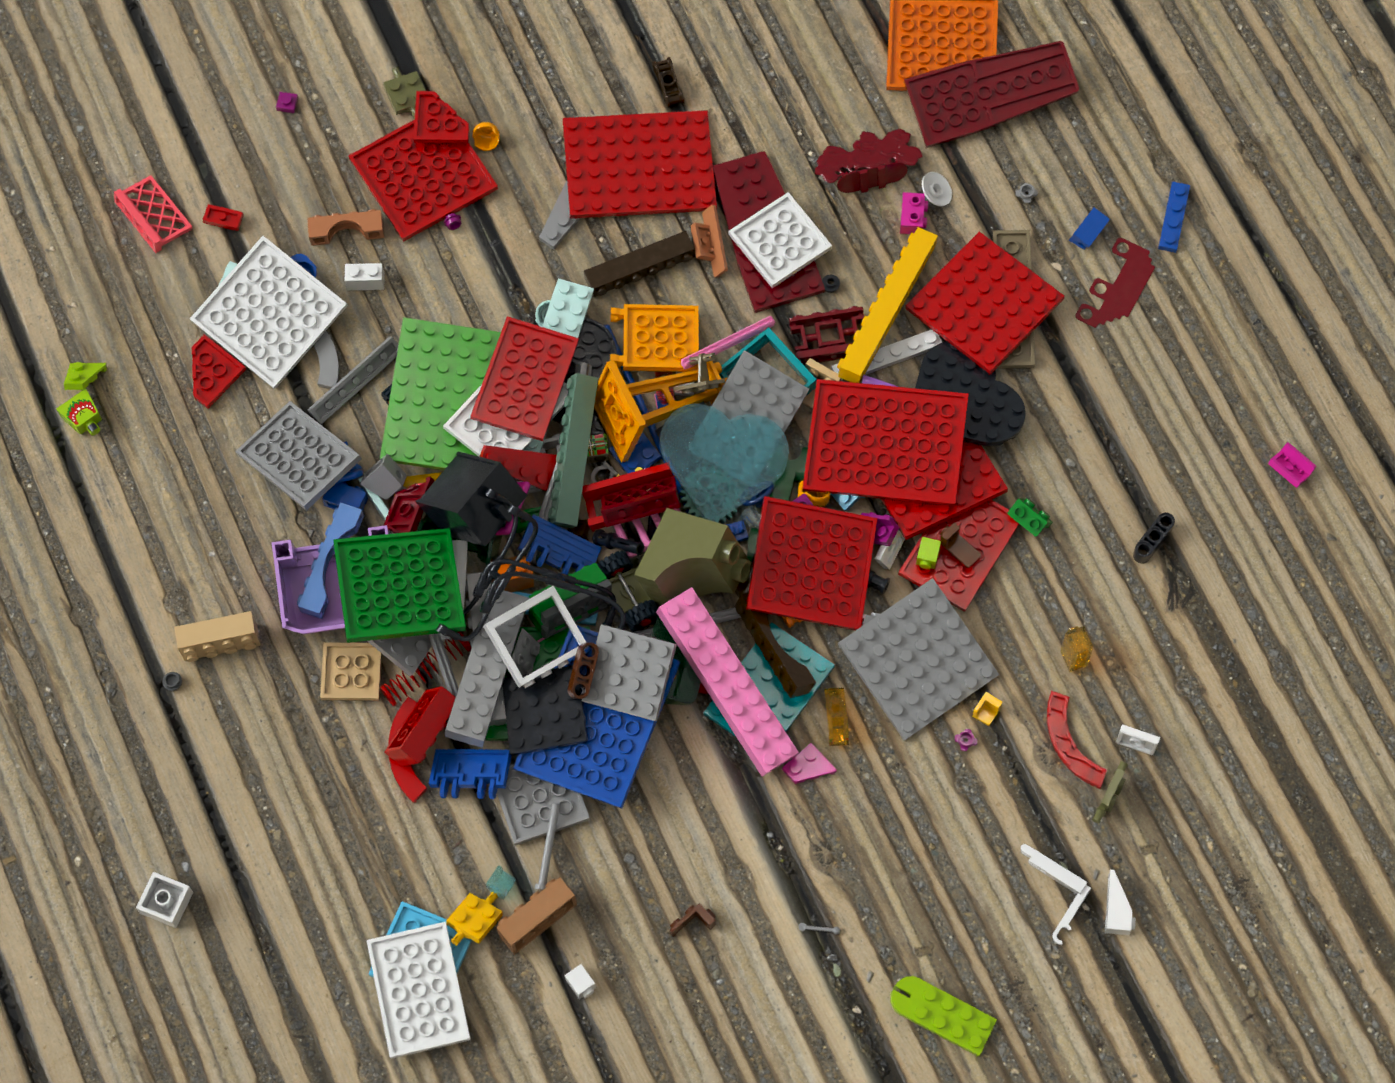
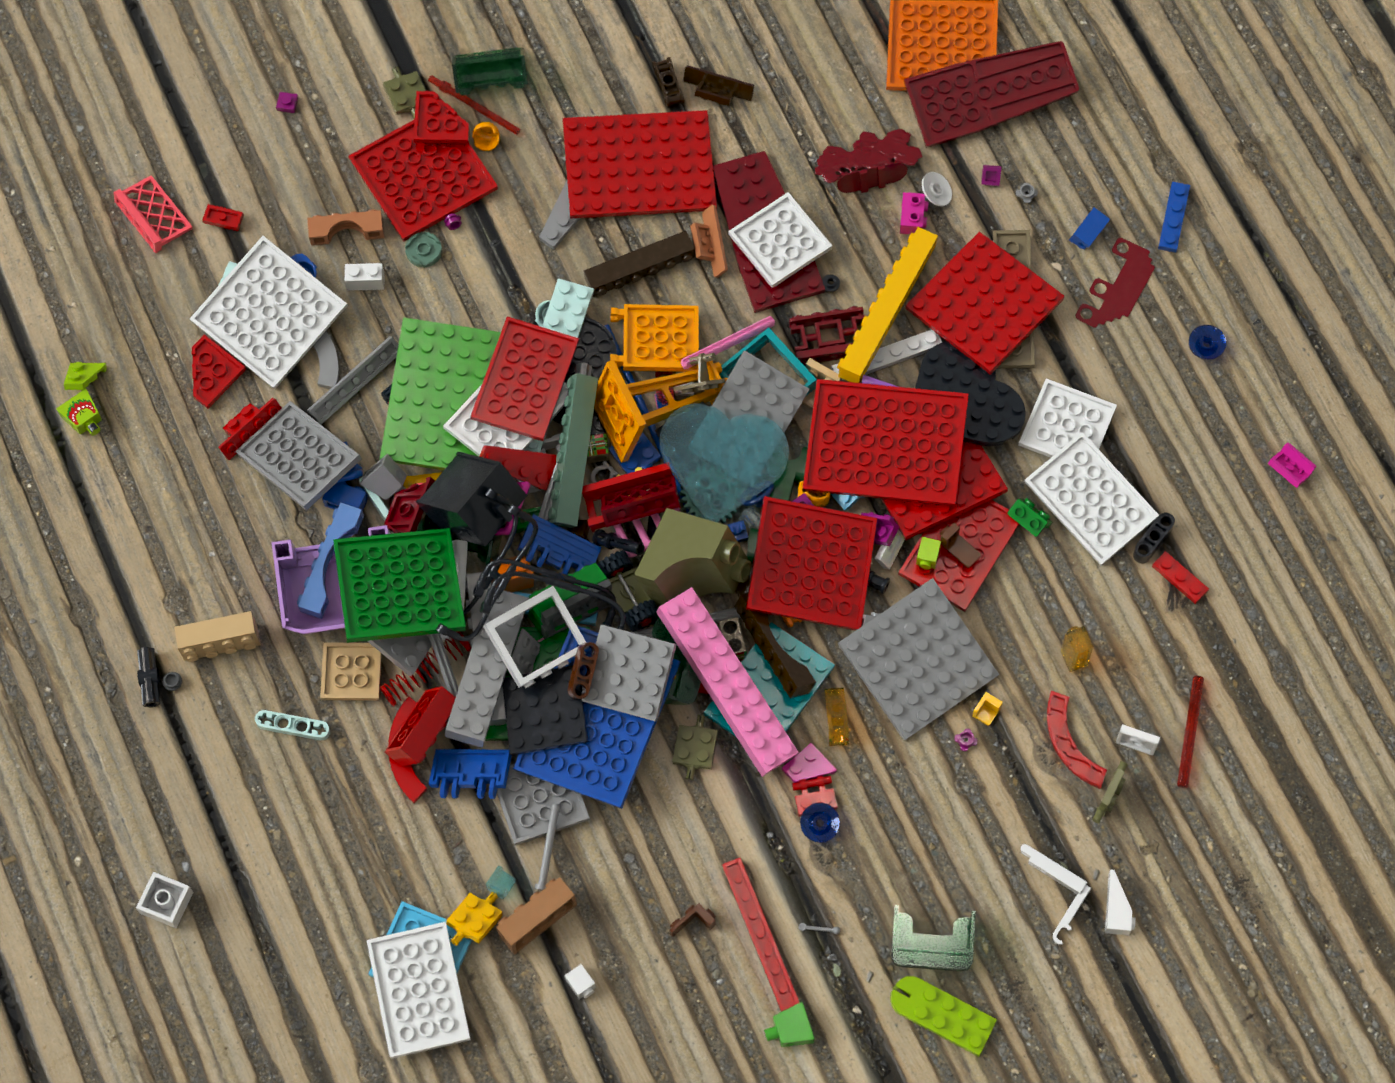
none -> black piece [137,647,160,708]
none -> red bracket [218,398,282,460]
none -> light aqua beam [255,710,330,740]
none -> sand green tile [405,232,442,268]
none -> clear red bar [428,75,520,135]
none -> clear green windscreen [452,47,528,95]
none -> olive plate [672,715,719,780]
none -> dark brown bracket [683,65,755,106]
none -> dark tan piece [718,617,747,661]
none -> plate [722,858,800,1012]
none -> bright green torso [764,1002,814,1047]
none -> plate [792,775,838,817]
none -> clear blue dish [800,803,840,843]
none -> clear green windscreen [892,905,976,971]
none -> magenta plate [981,165,1001,186]
none -> white plate [1018,379,1117,458]
none -> white plate [1024,432,1159,566]
none -> red plate [1152,551,1209,604]
none -> clear red axle [1177,675,1204,788]
none -> clear blue dish [1188,325,1226,360]

